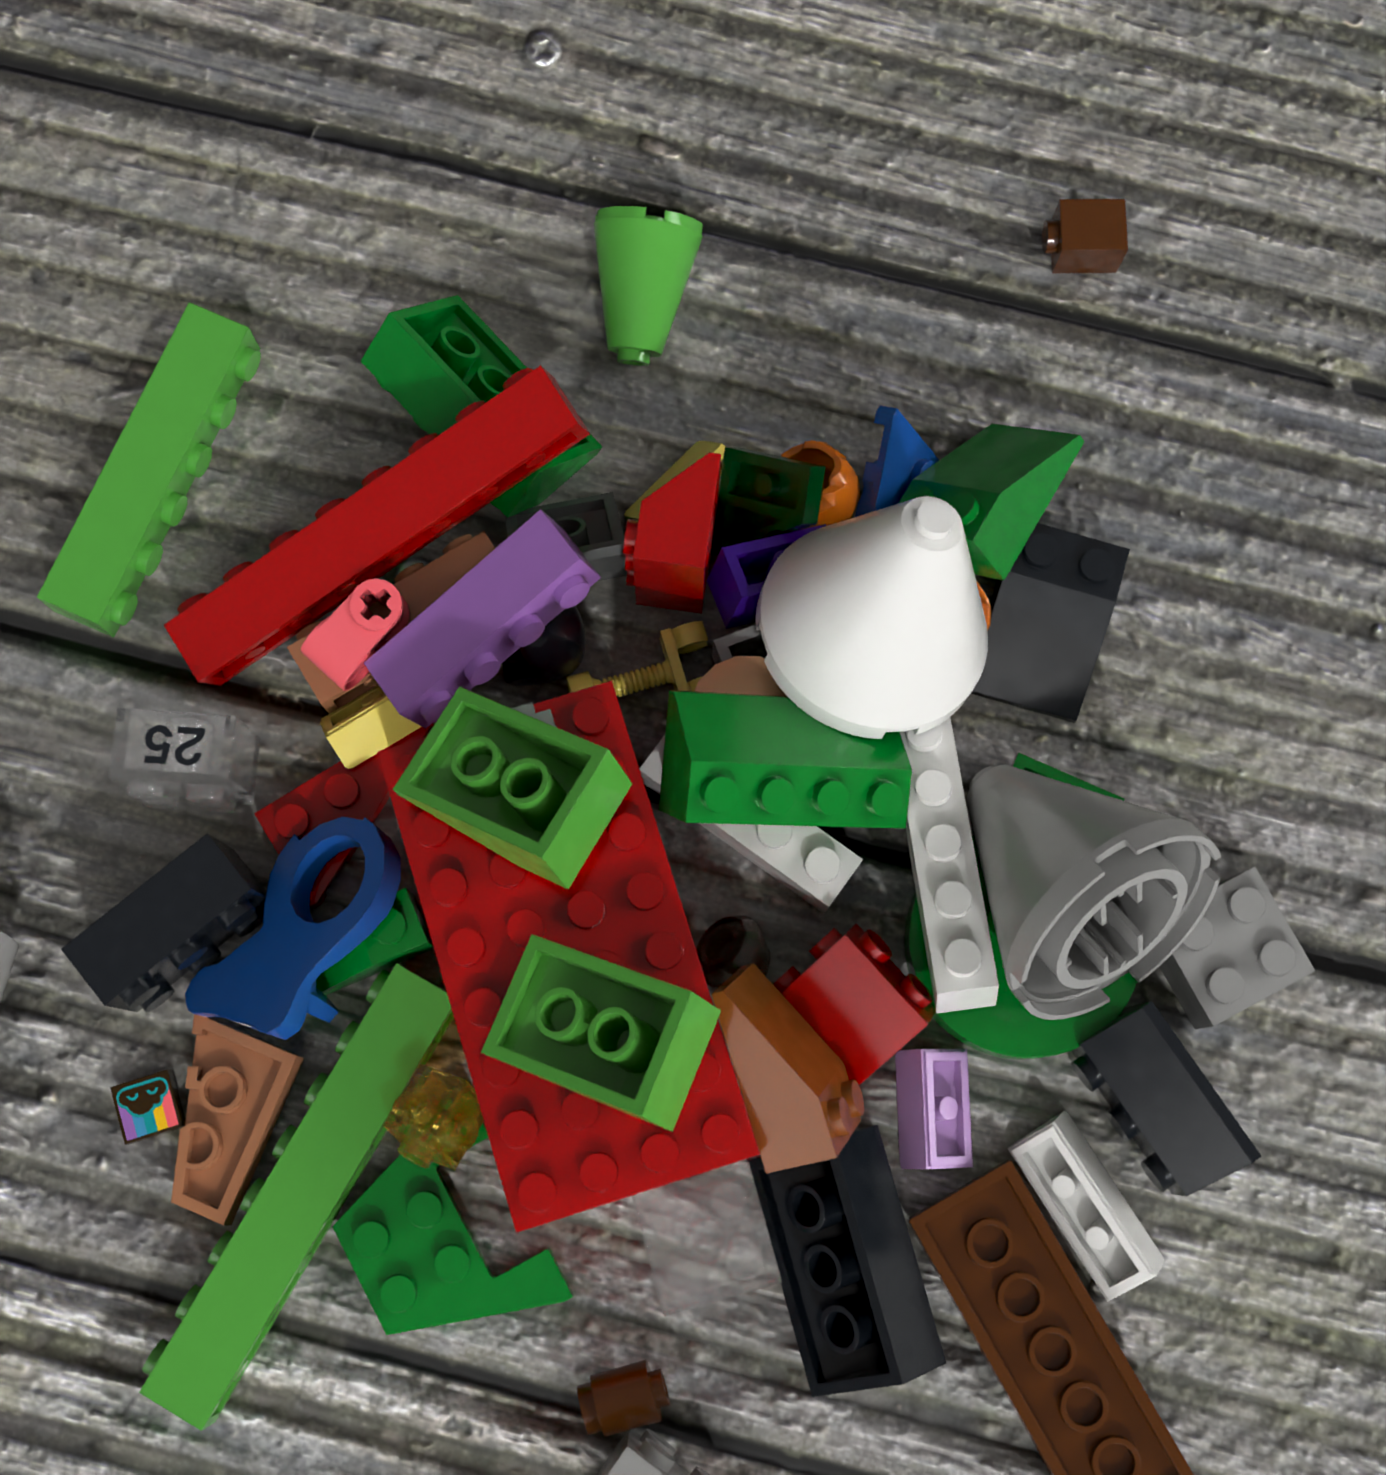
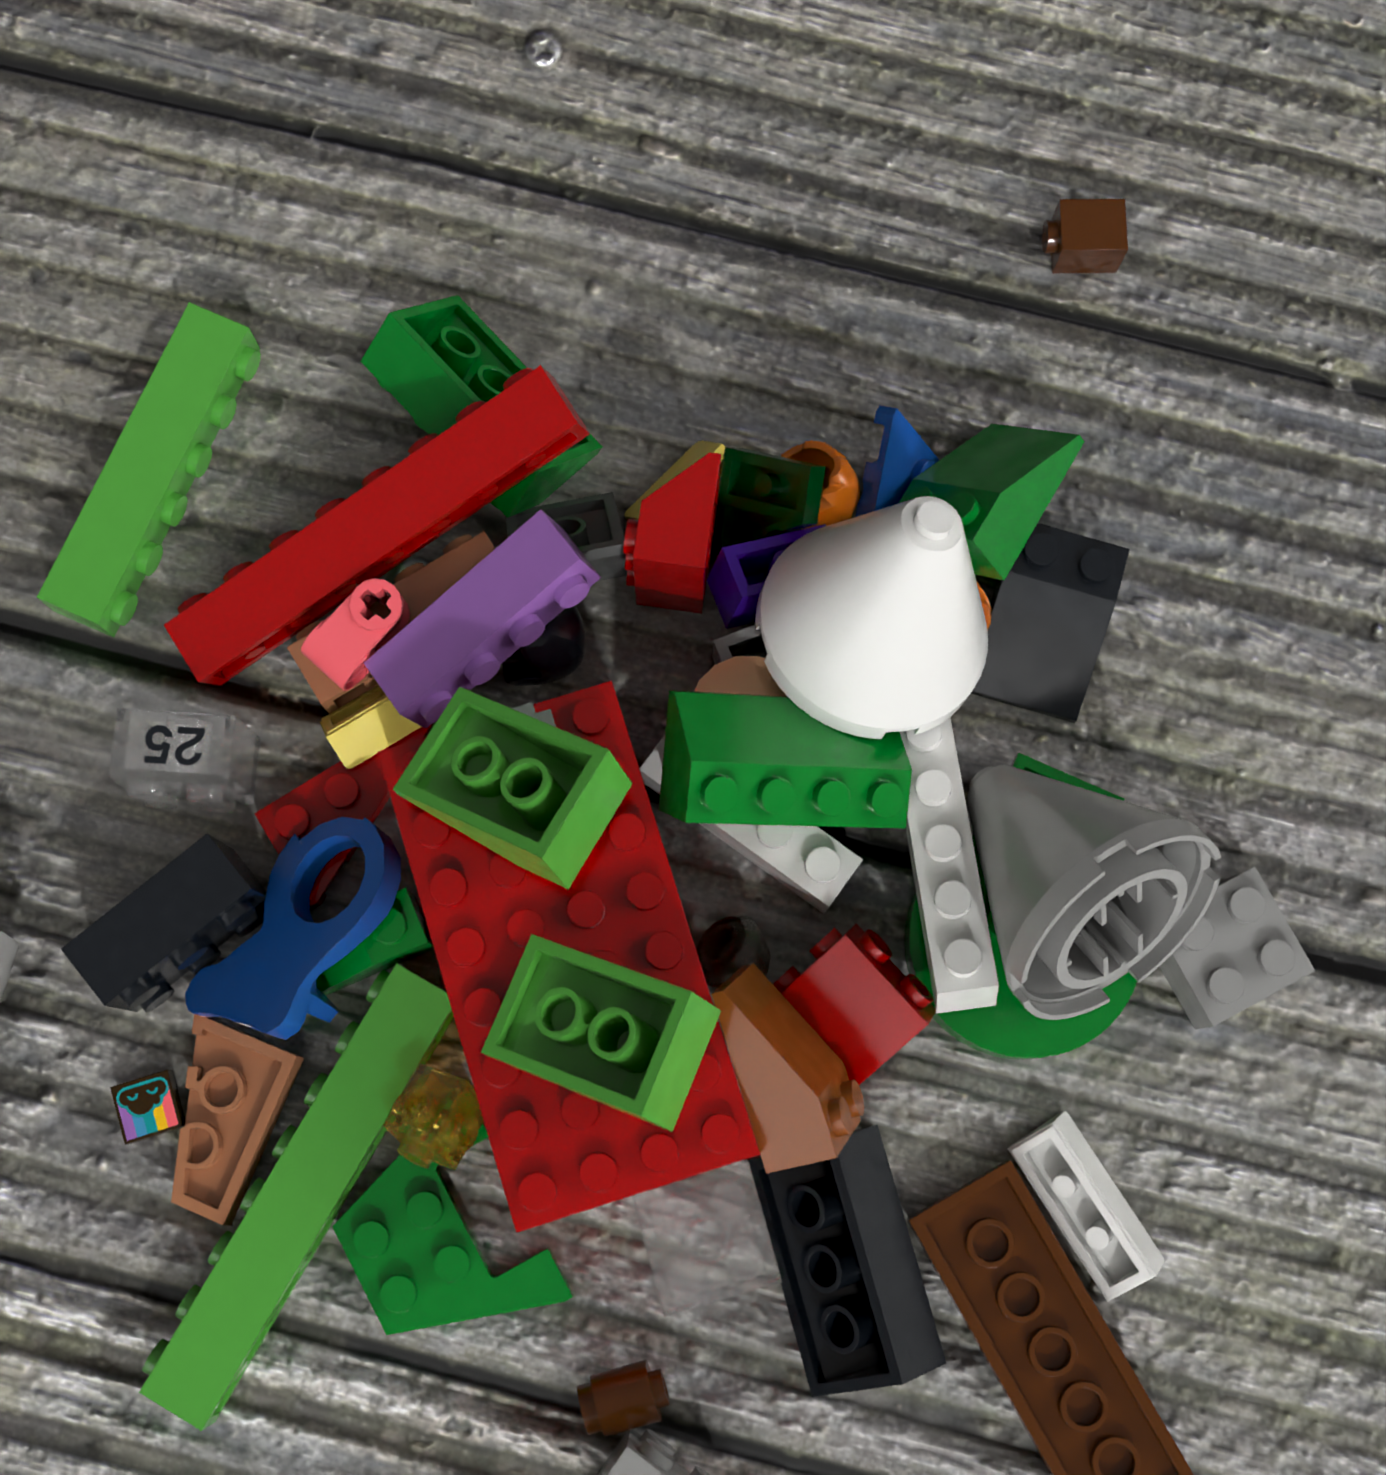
light yellow bar [566,621,708,697] -> none
bright green cone [594,206,703,366] -> none
lavender slope [895,1049,973,1169] -> none
black slope [1071,1001,1261,1196] -> none

